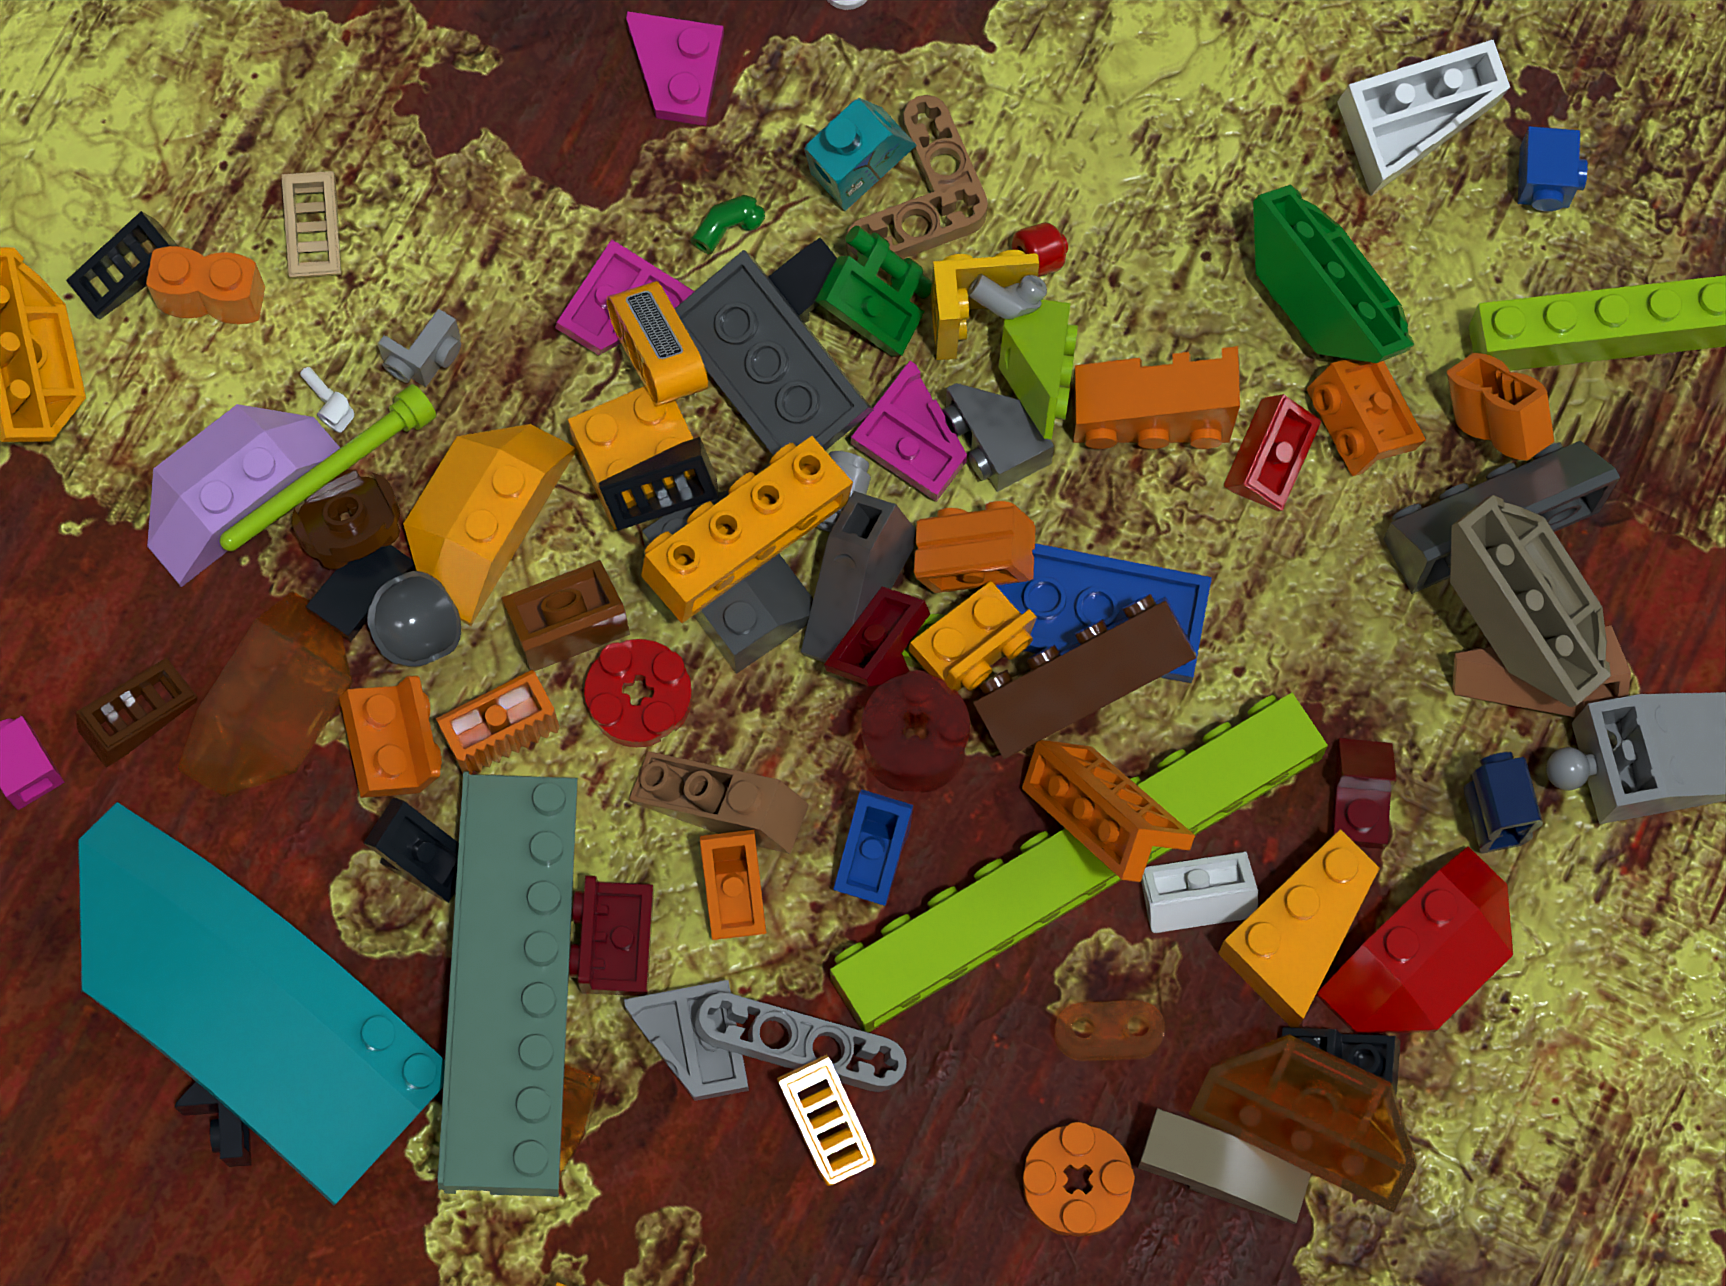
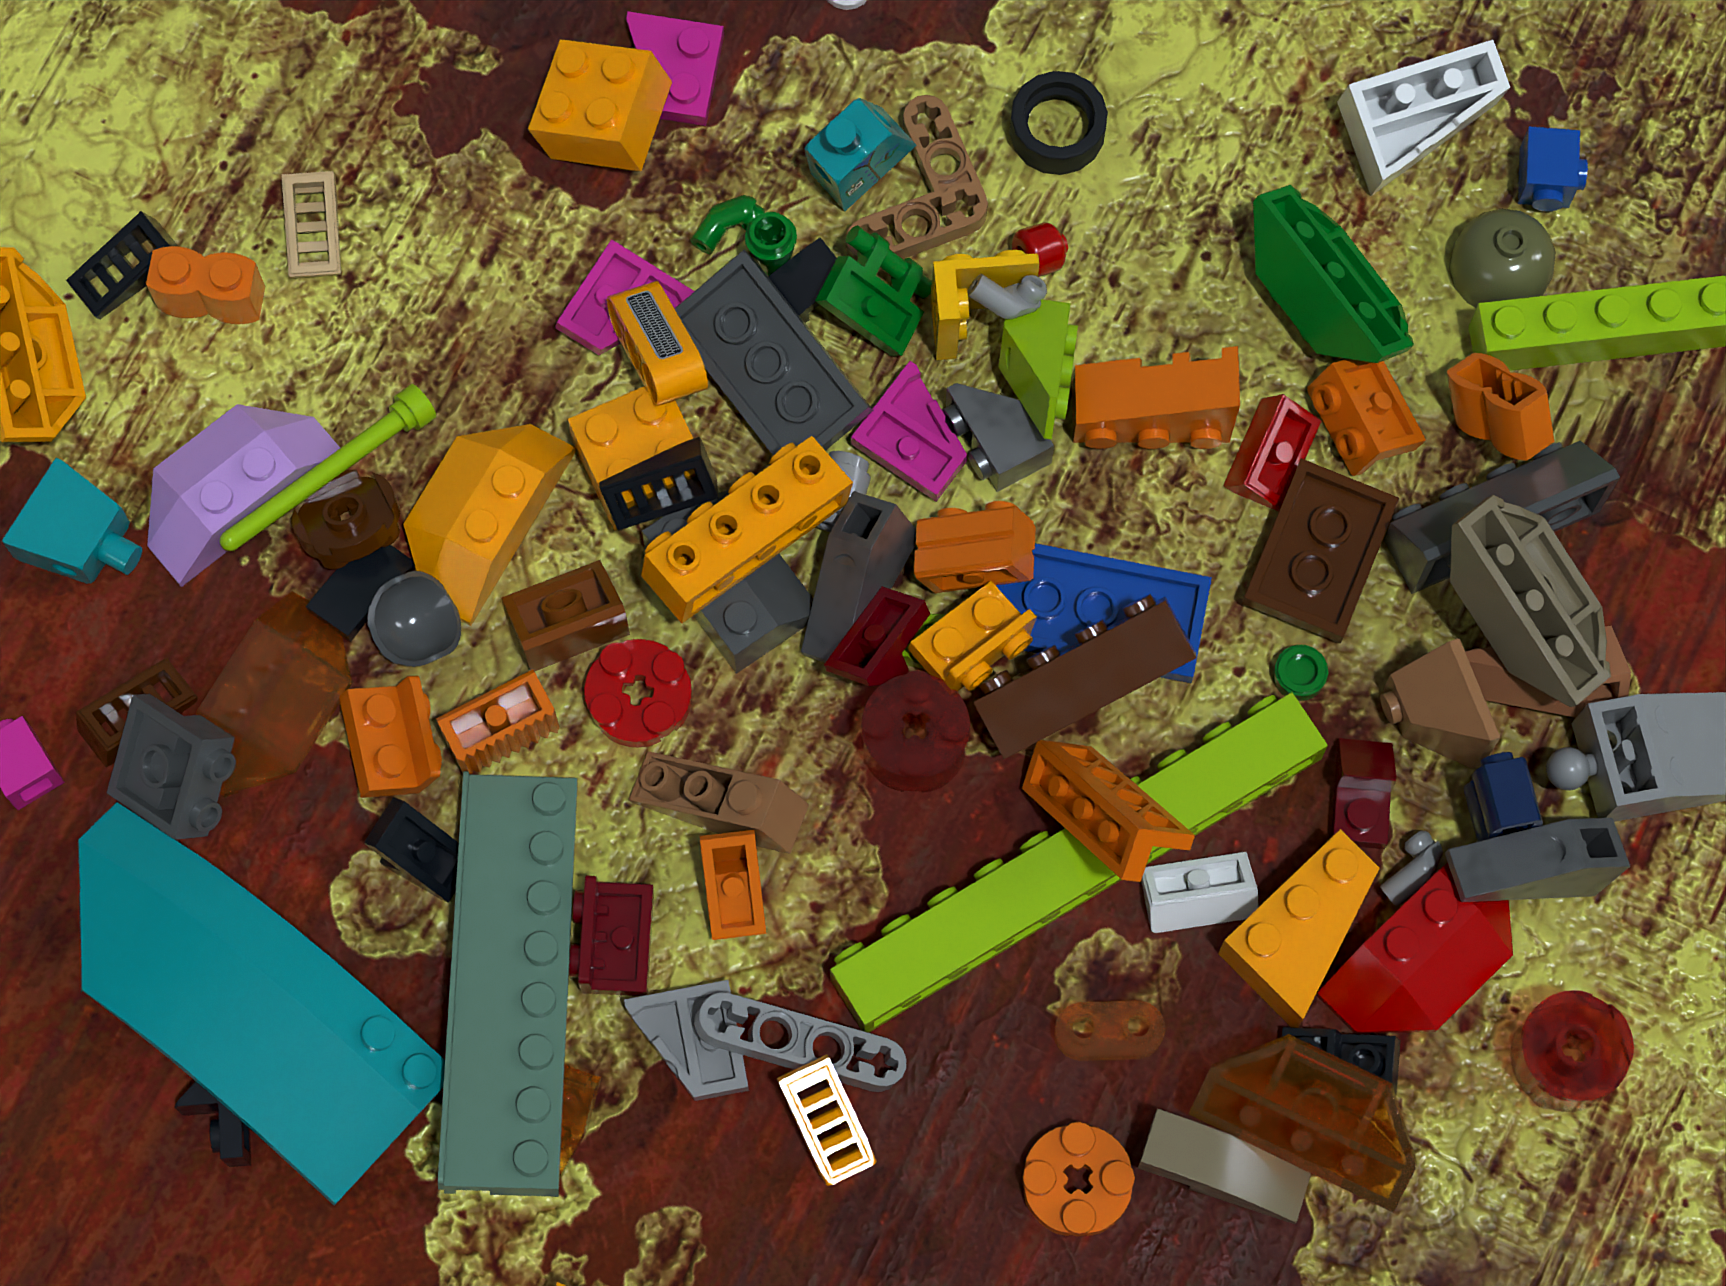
white hand [300,367,355,433] -> none
light grey bracket [378,309,461,387] -> none
blue slope [833,789,914,906] -> none
none -> teal torso [2,457,142,584]
none -> dark grey plate [107,694,236,840]
none -> light orange brick [528,39,672,171]
none -> green cone [745,212,797,276]
none -> black tyre [1009,71,1108,175]
none -> reddish brown plate [1242,458,1399,643]
none -> green tile [1273,645,1328,701]
none -> medium nougat slope [1380,638,1501,769]
none -> light grey arm [1380,830,1443,907]
none -> flat silver slope [1445,818,1630,902]
none -> olive cylinder [1449,208,1556,308]
none -> clear red brick [1511,990,1634,1112]

